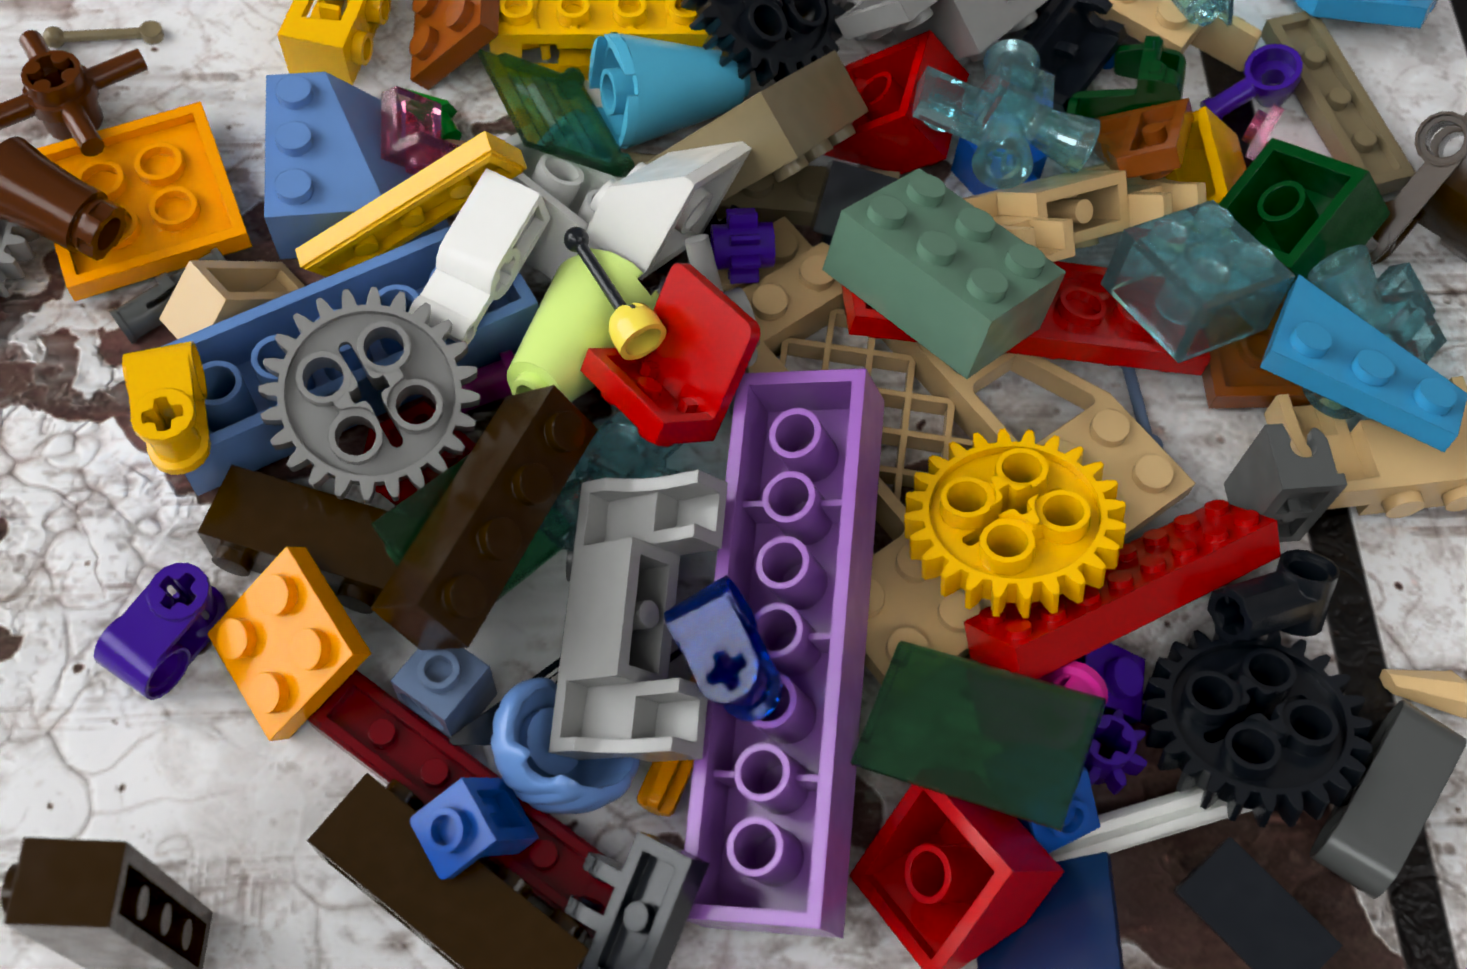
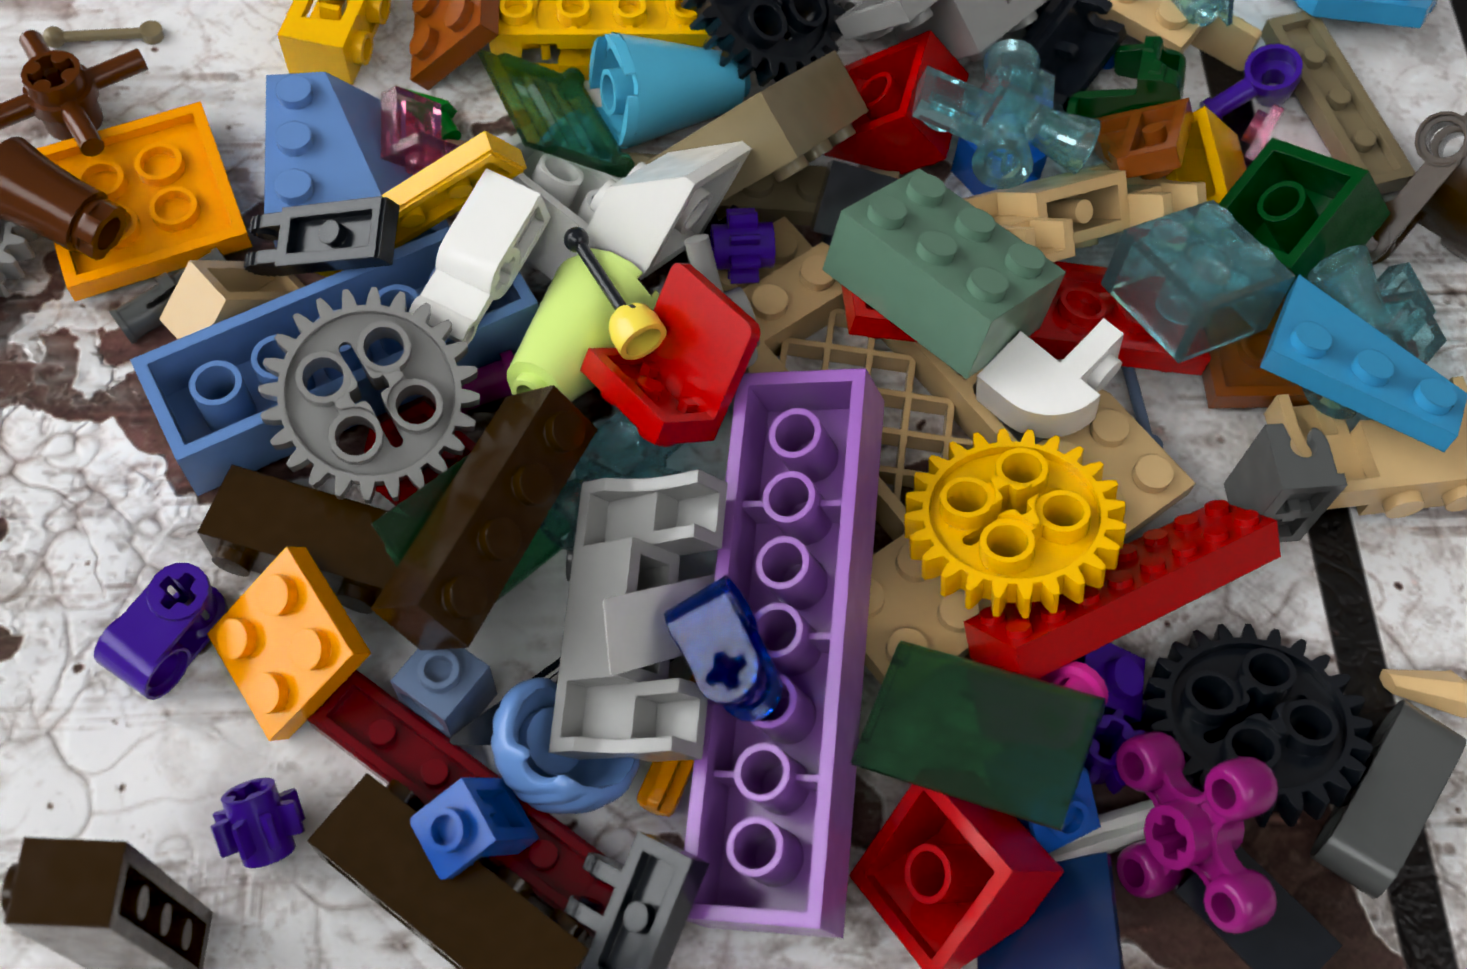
yellow piece [122,341,211,475] -> none
black piece [1207,549,1340,645] -> none
none -> dark purple gear [210,778,306,868]
none -> black hinge [244,196,400,277]
none -> white sticker [603,574,715,675]
none -> white brick [976,318,1124,438]
none -> magenta gear [1116,732,1278,934]

